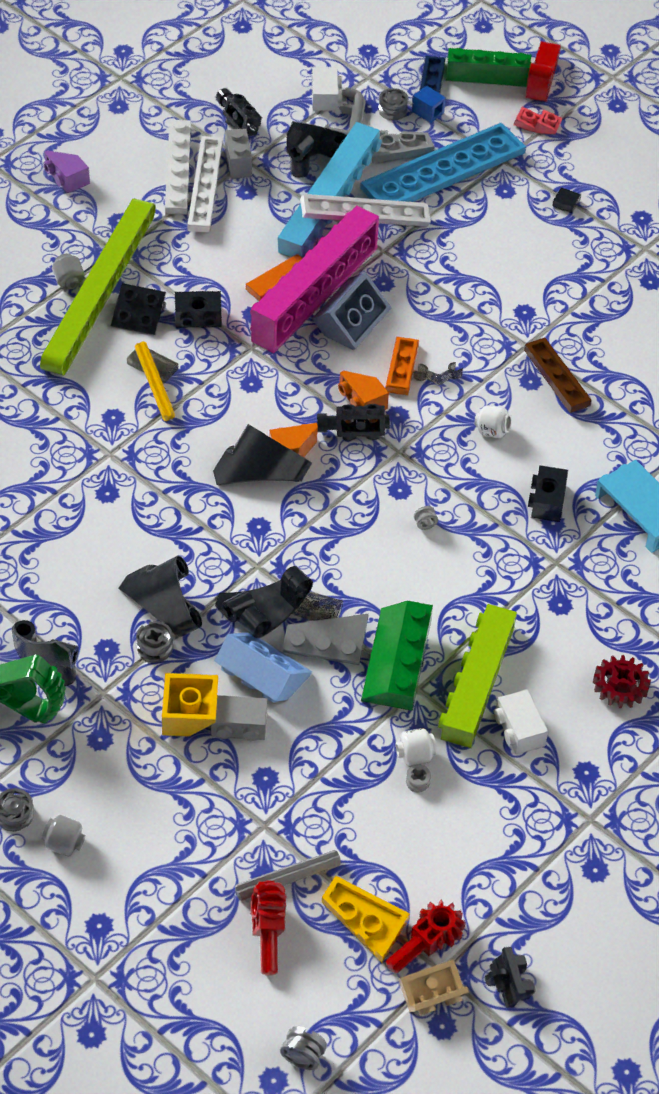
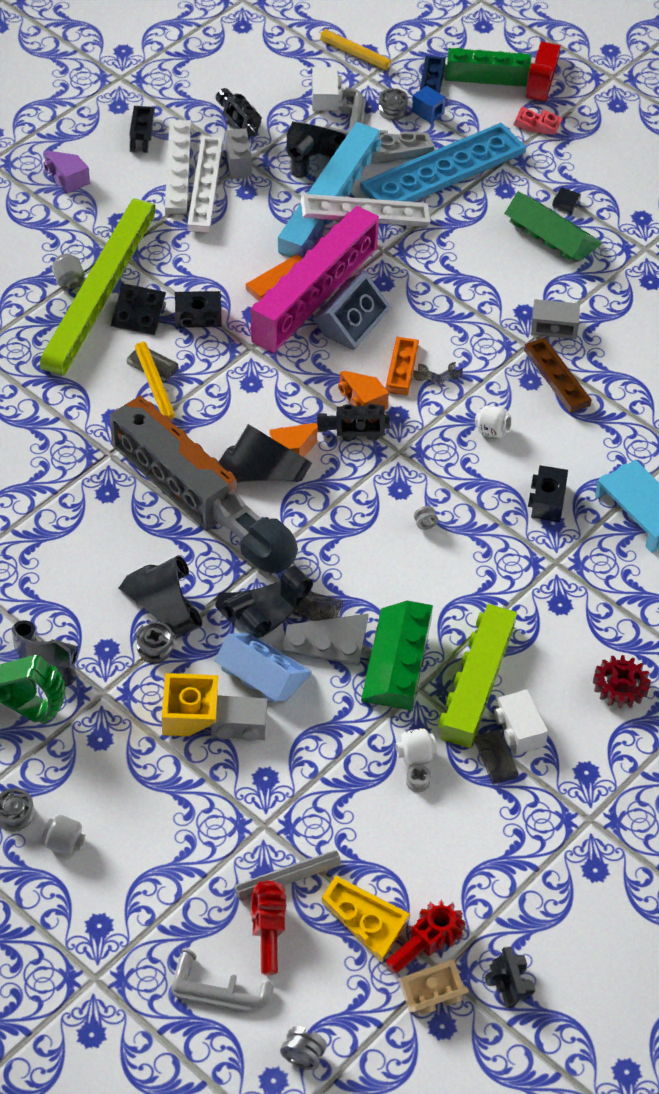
none -> piece [110,395,298,573]
none -> black hinge [129,106,155,153]
none -> light grey piece [172,948,274,1012]
none -> yellow axle [320,29,391,70]
none -> clear smoke tile [474,730,518,785]
none -> green slope [504,191,602,261]
none -> light grey brick [531,299,580,339]

